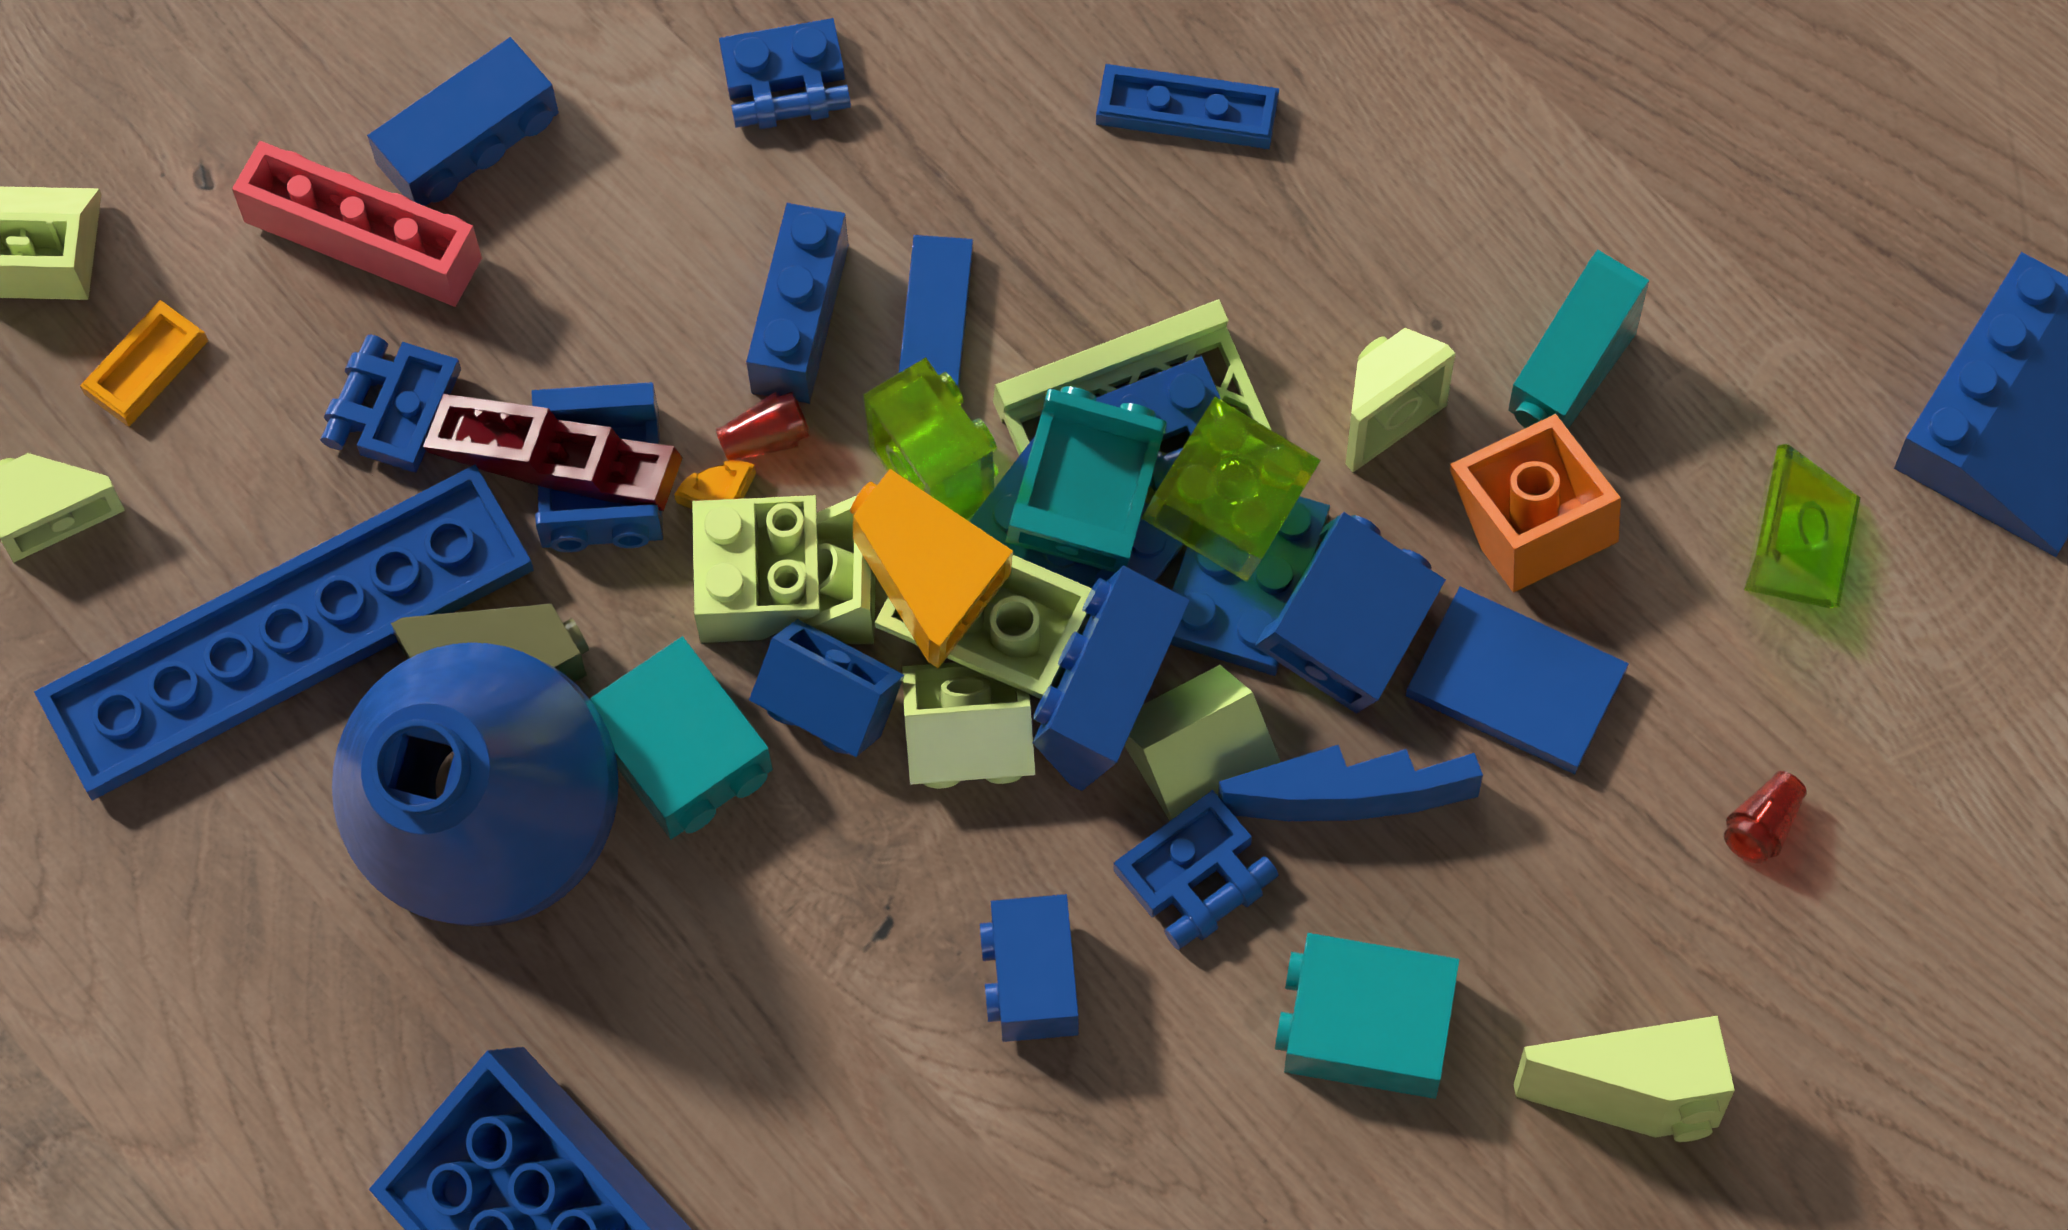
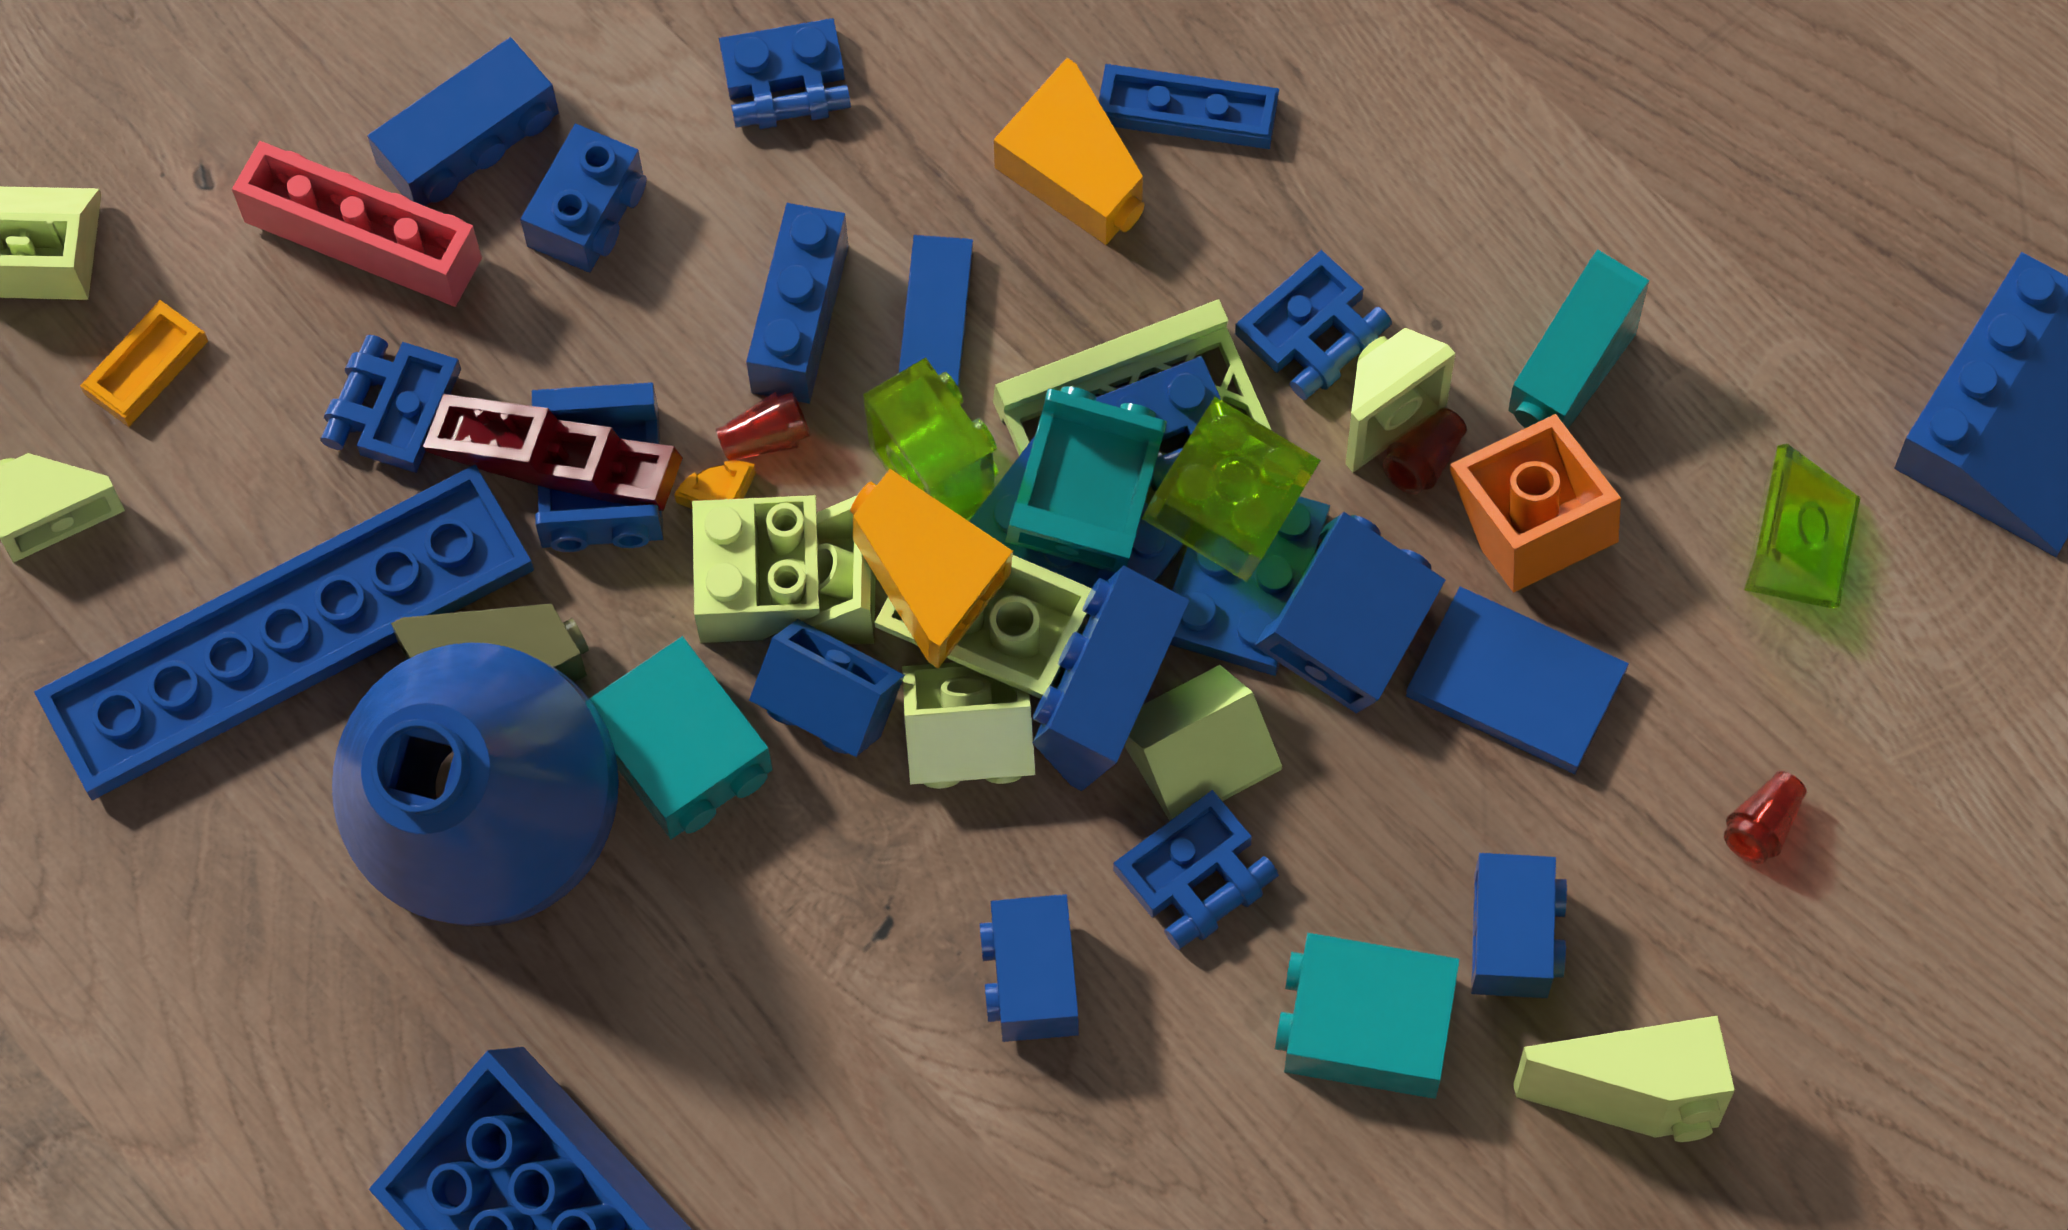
blue slope [1218,745,1483,821] -> none
none -> blue brick [520,123,647,273]
none -> light orange slope [993,58,1145,245]
none -> blue plate [1235,250,1392,400]
none -> clear red cone [1383,408,1467,494]
none -> blue brick [1471,853,1567,998]

